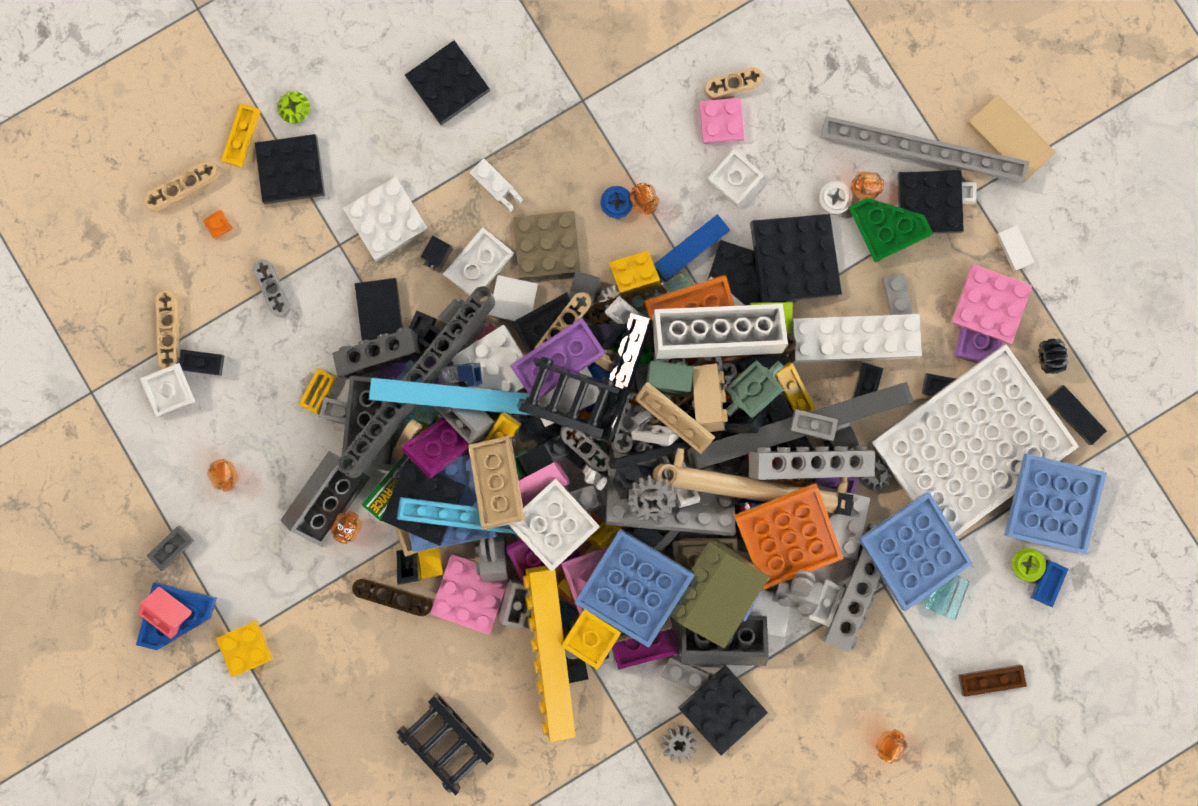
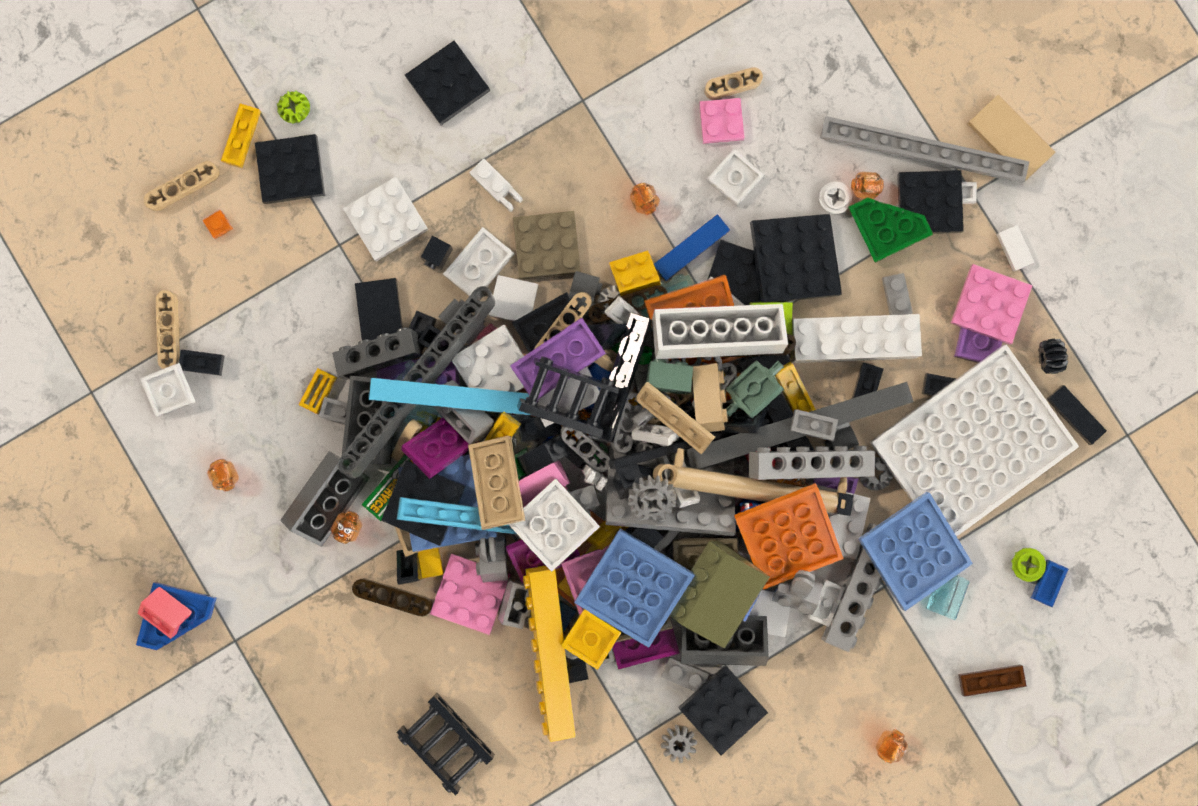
dark grey plate [147,526,194,571] -> none
yellow plate [216,621,273,677] -> none
light grey beam [253,260,290,317] -> none
leg [438,362,483,387] -> none
blue gear [600,186,633,219] -> none
medium blue plate [1004,453,1107,554] -> none

